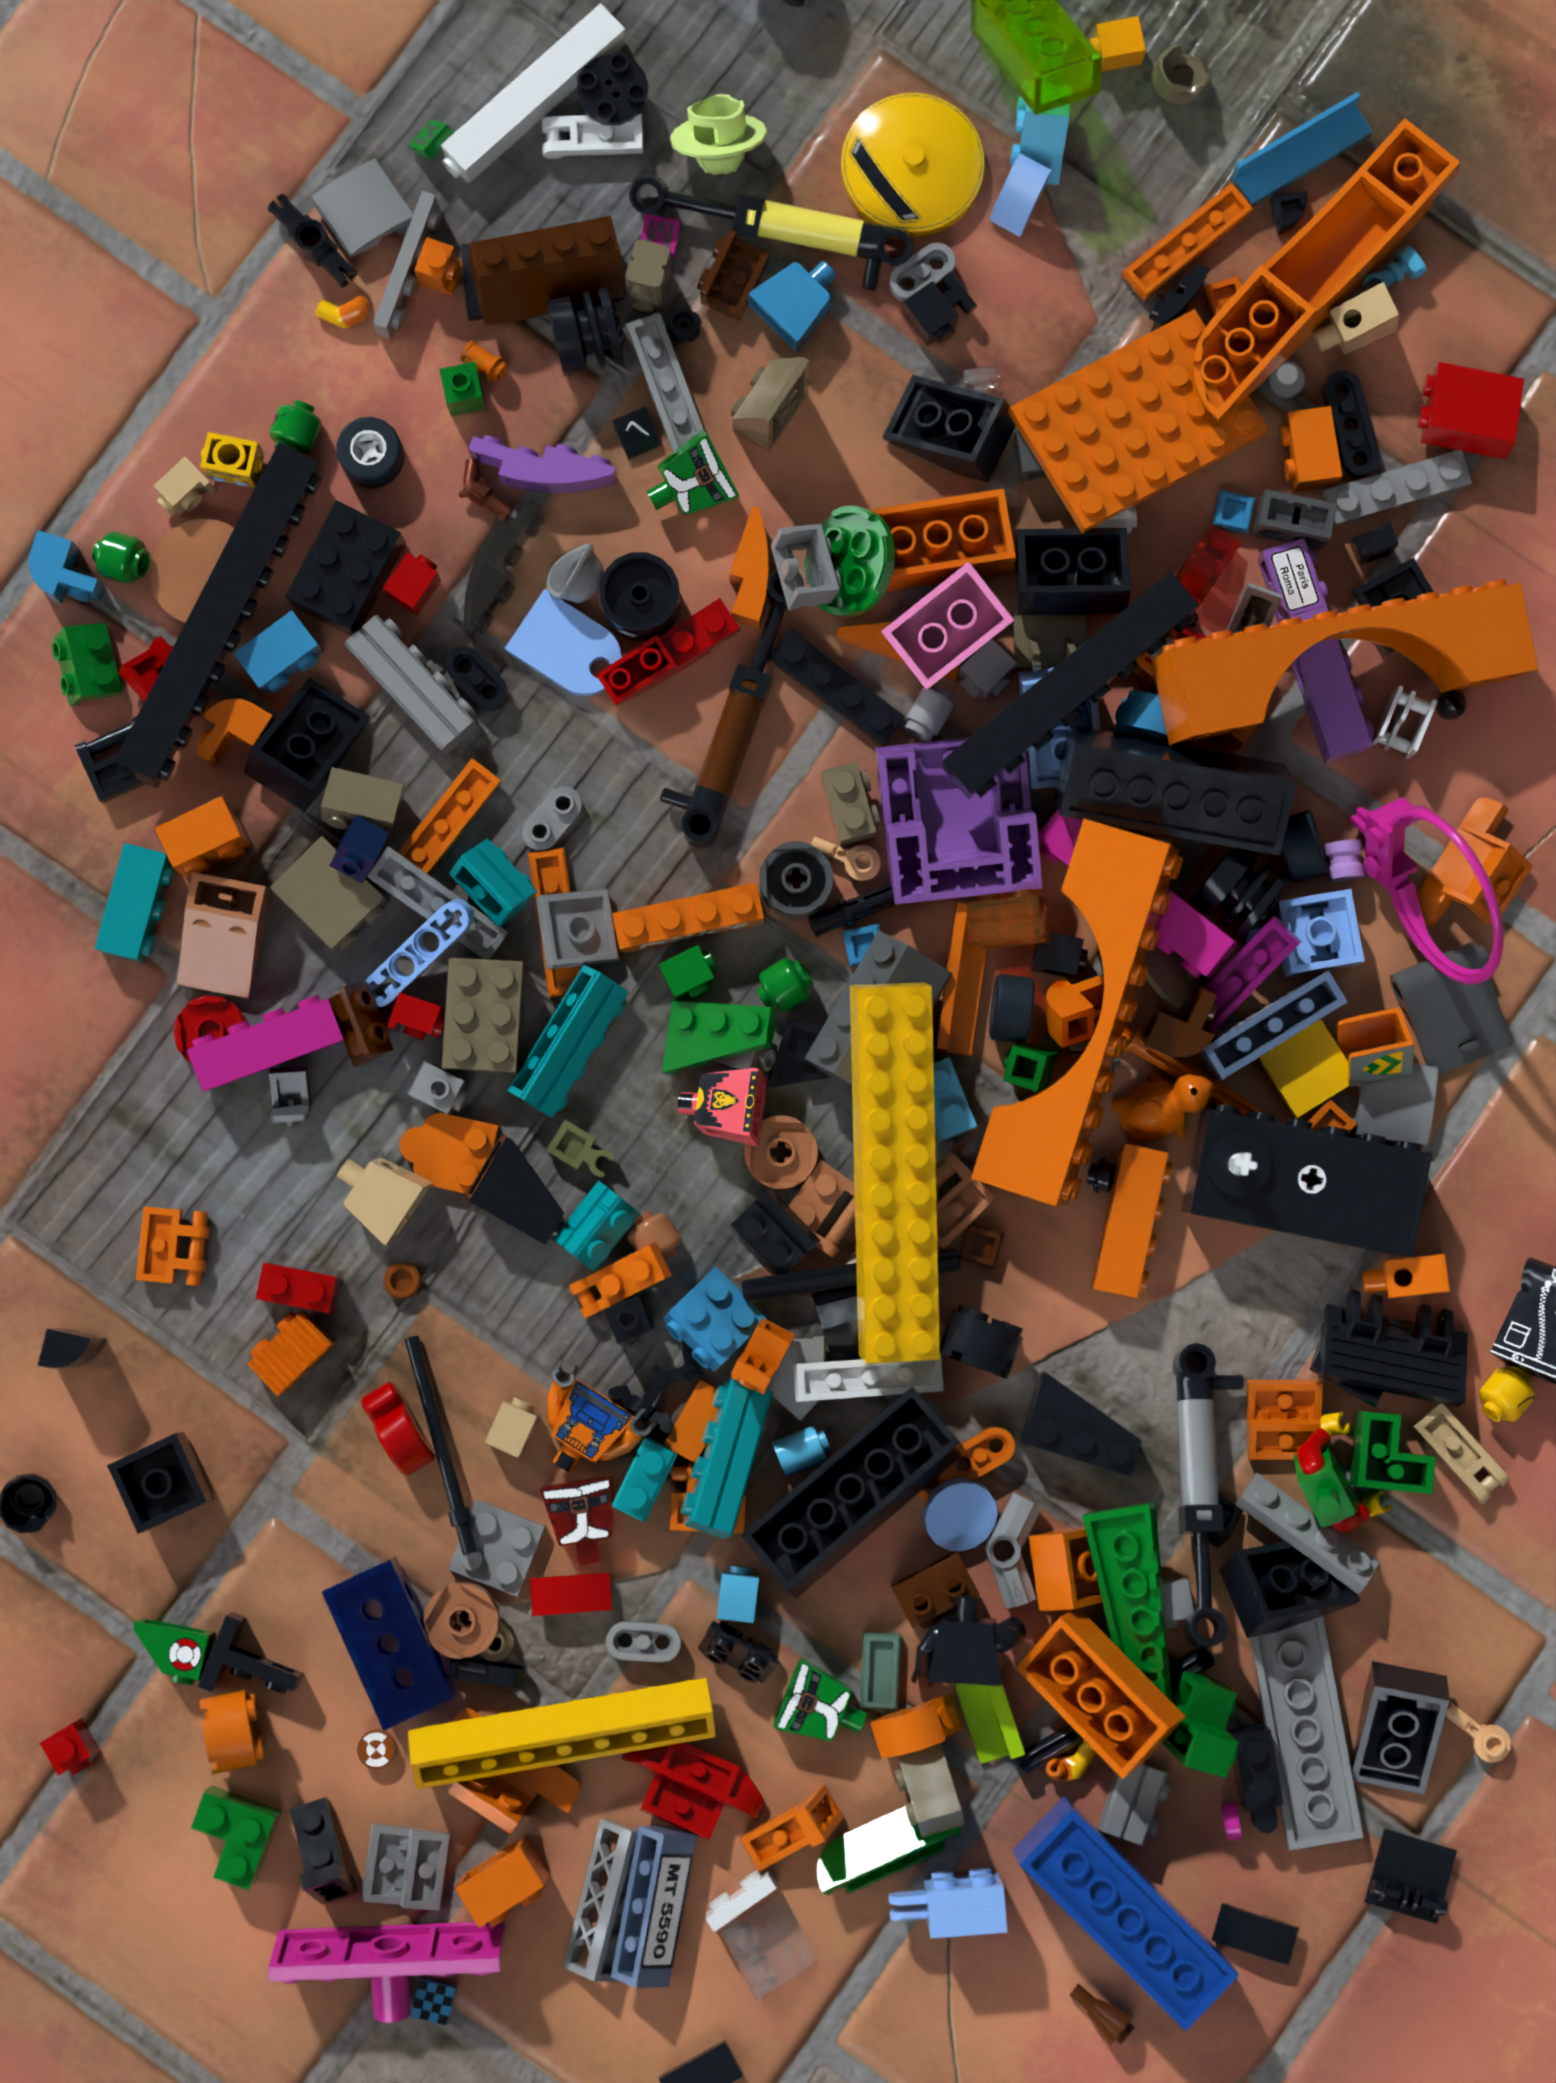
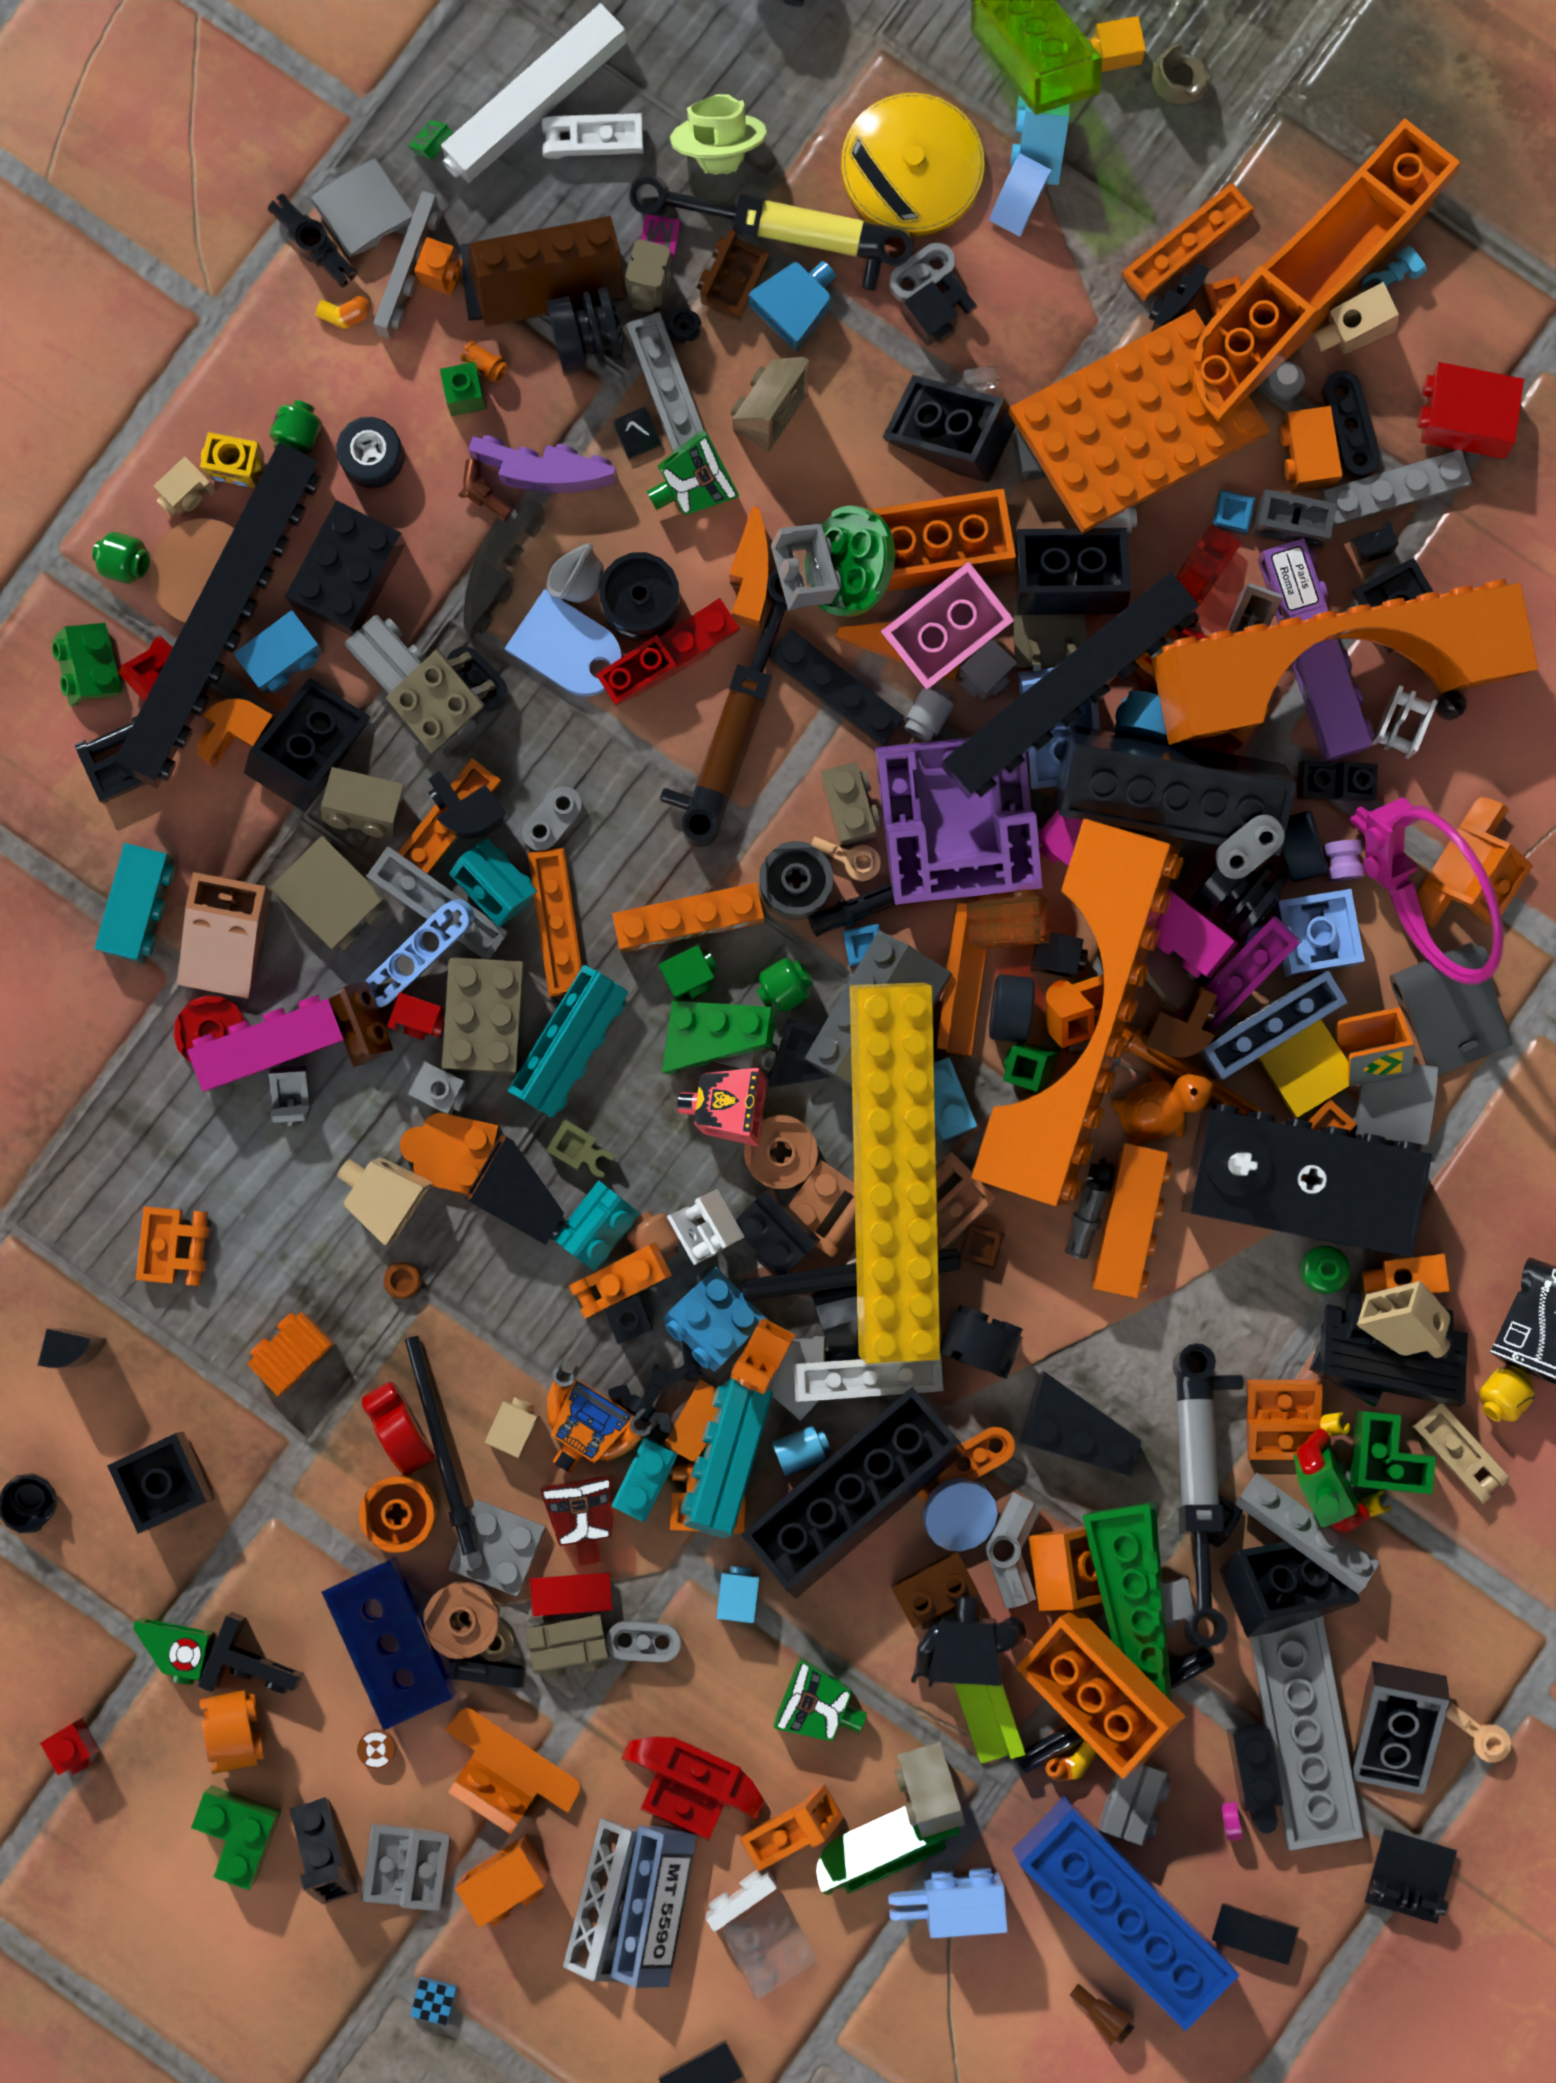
dark azure brick [29,530,105,604] -> none
orange brick [154,796,252,878] -> none
red brick [255,1262,342,1314] -> none
dark pink plate [268,1921,505,2023] -> none
dark blue brick [329,815,389,883] -> none
red brick [383,552,441,616] -> none
yellow brick [408,1678,716,1790] -> none
light grey tile [536,889,620,970] -> none
black plate [577,52,649,126] -> none
black hinge [698,1621,779,1684] -> none
sand green tile [860,1632,901,1710] -> none
orange brick [870,1693,963,1758] -> none
green brick [1162,1671,1239,1778] -> none
dark azure panel [1231,92,1373,206] -> none
black tile [1270,190,1307,235] -> none
none -> orange brick [359,1474,439,1553]
none -> dark tan plate [385,649,496,754]
none -> black brick [428,771,509,839]
none -> dark tan brick [526,1612,610,1679]
none -> white piece [667,1189,745,1265]
none -> dark grey pin [1065,1182,1108,1259]
none -> light grey plate [1216,815,1284,879]
none -> black slope [1297,760,1378,801]
none -> green head [1298,1246,1350,1294]
none -> tan torso [1357,1281,1450,1358]

